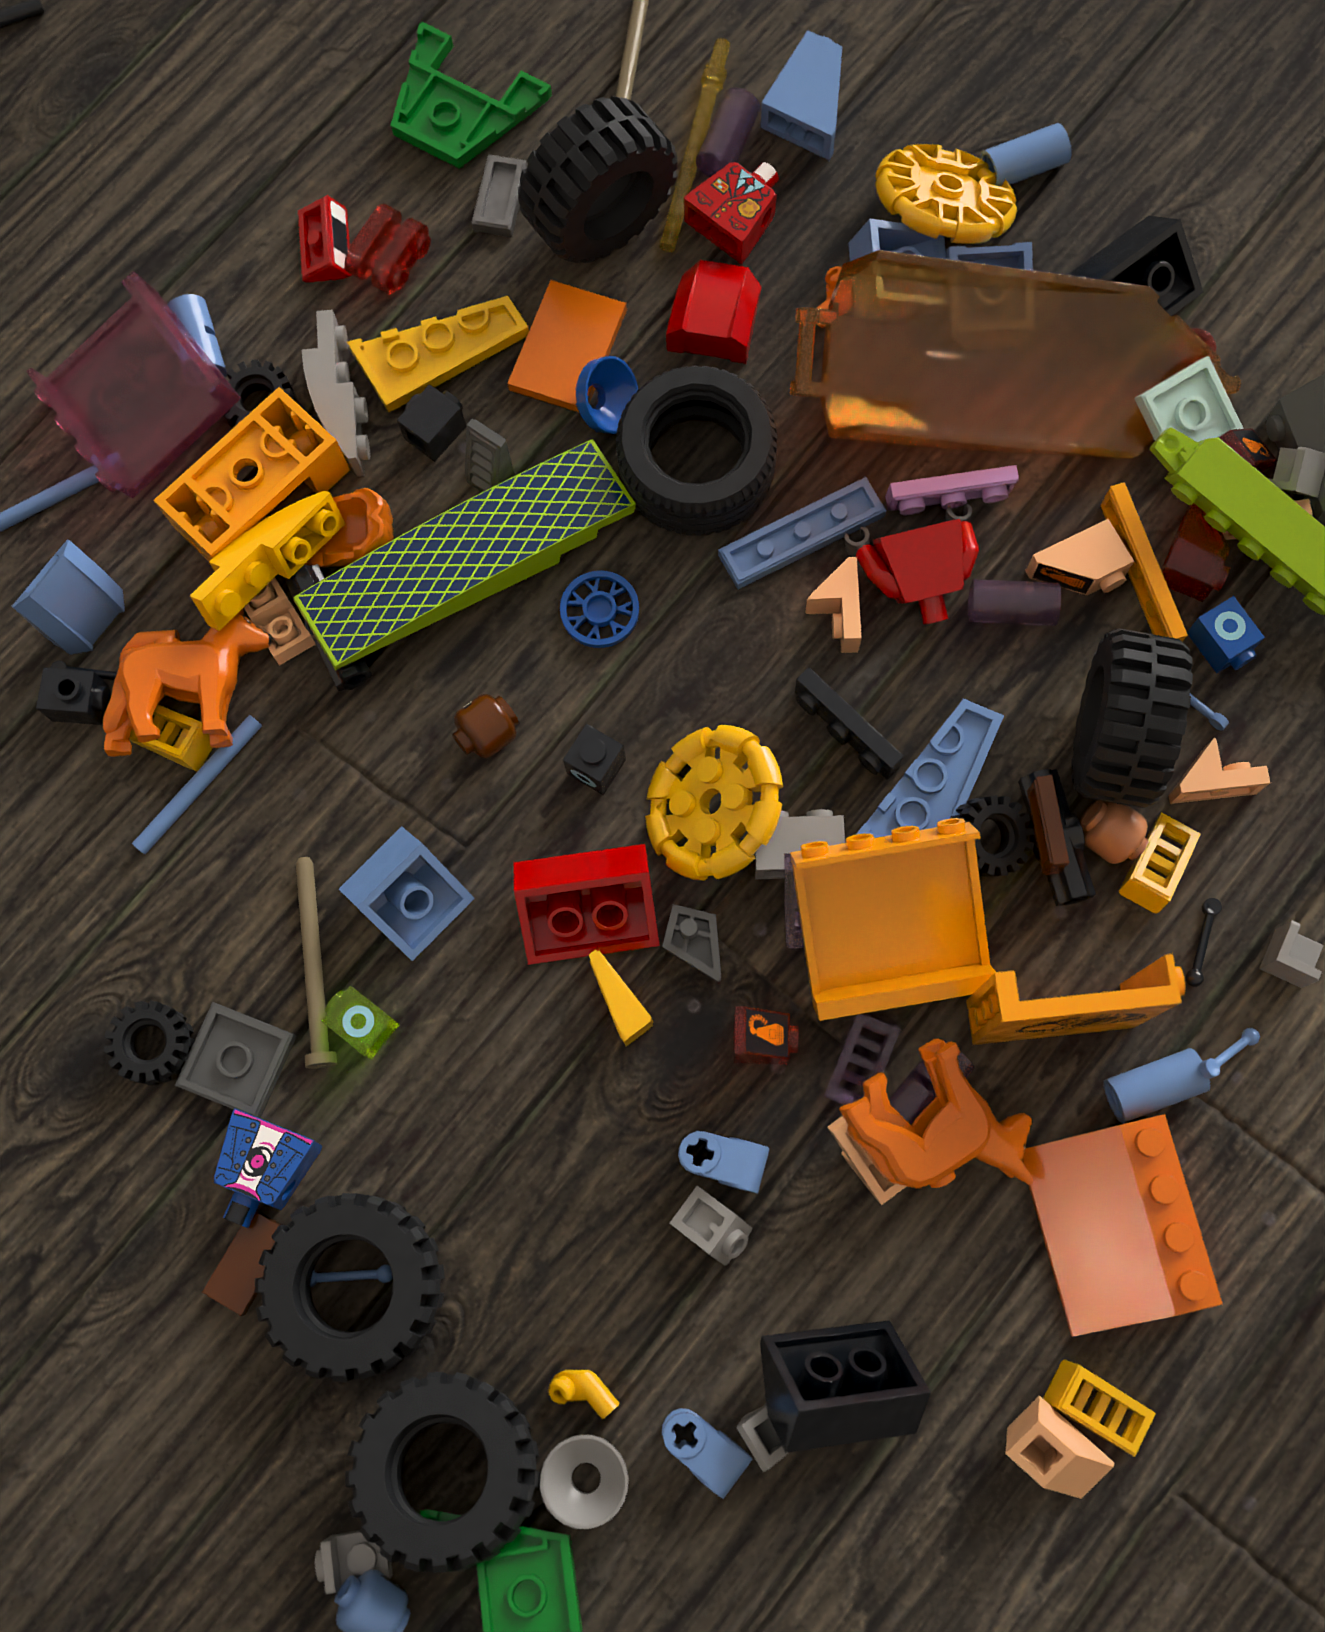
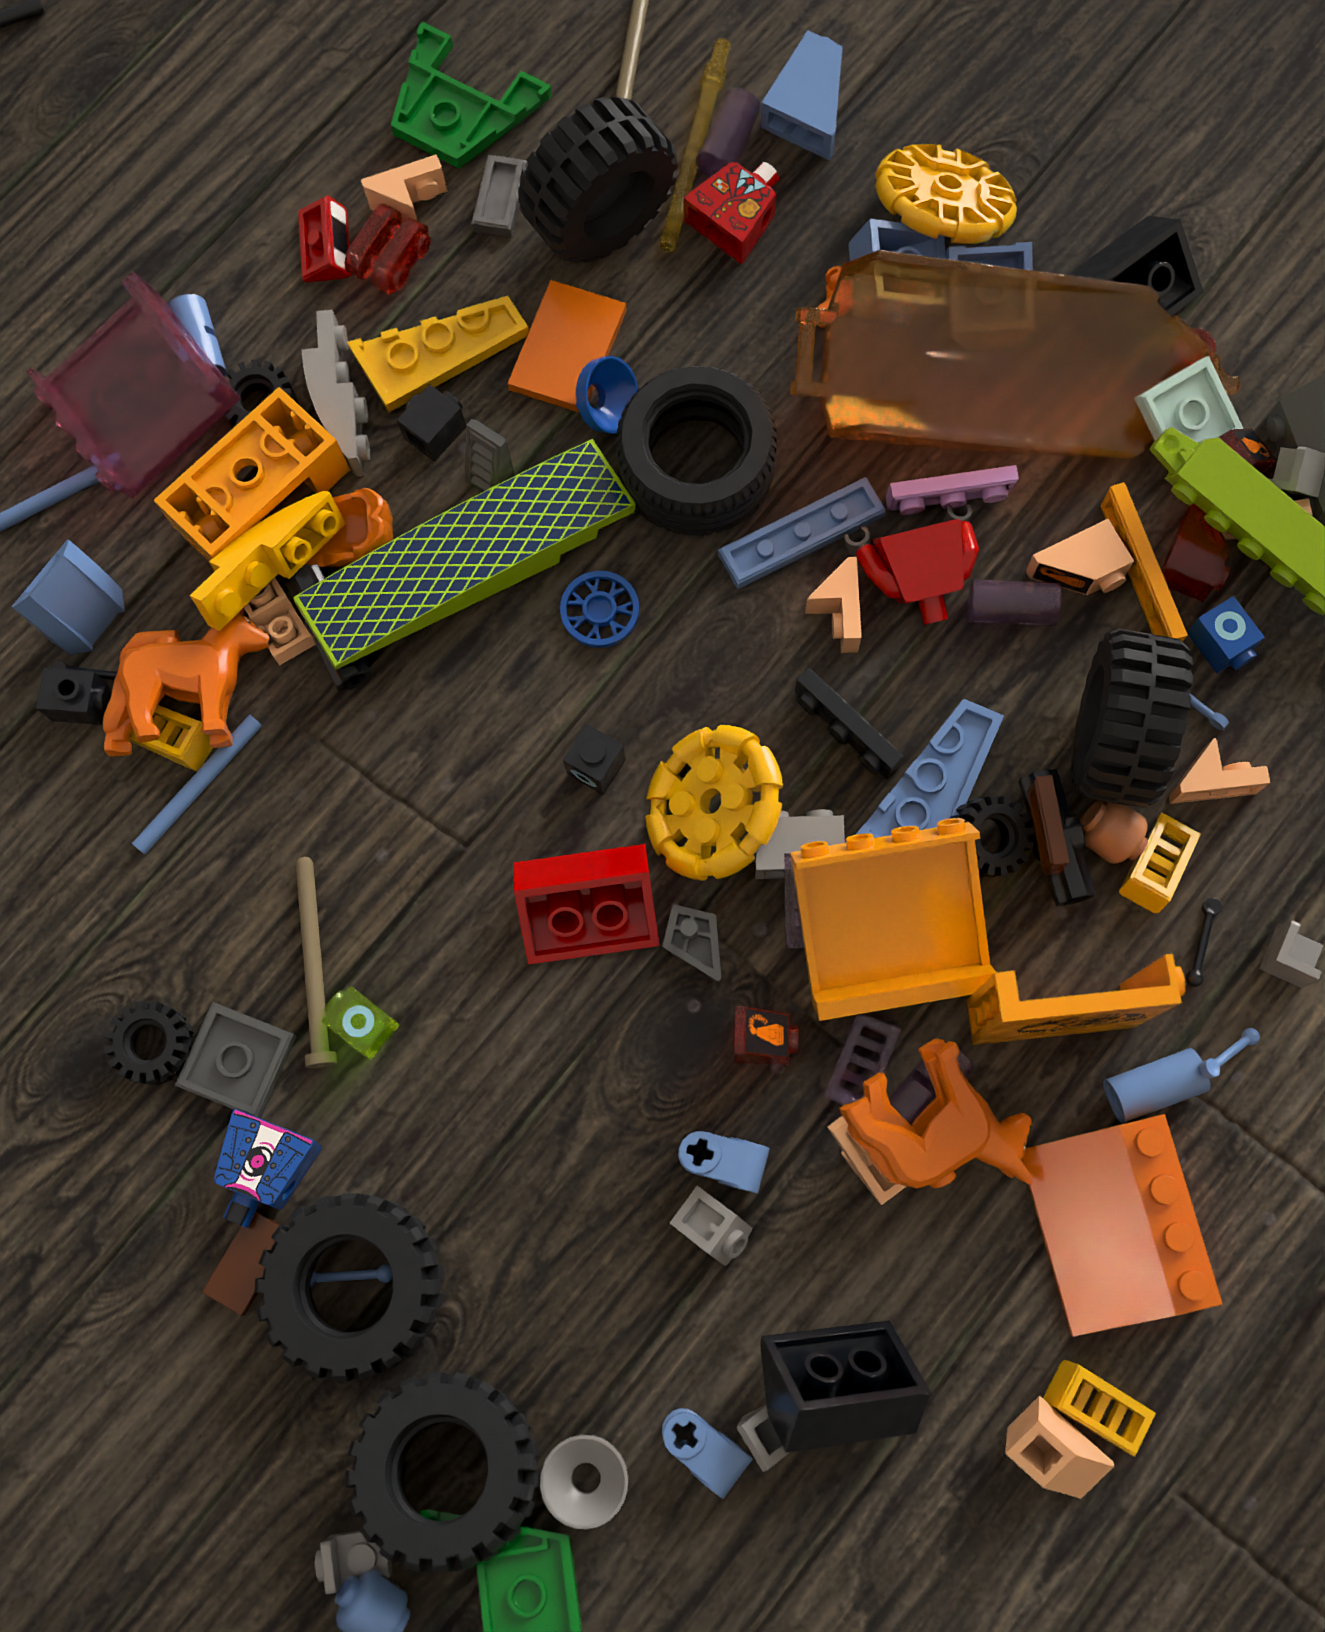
medium blue slope [339,826,475,961] -> none
reddish brown head [452,694,519,759] -> none
yellow arm [548,1370,620,1420] -> none
yellow slope [589,950,654,1046] -> none
red slope [666,260,762,364] -> none
medium blue pin [980,123,1071,187] -> none
none -> light nougat slope [361,154,447,229]

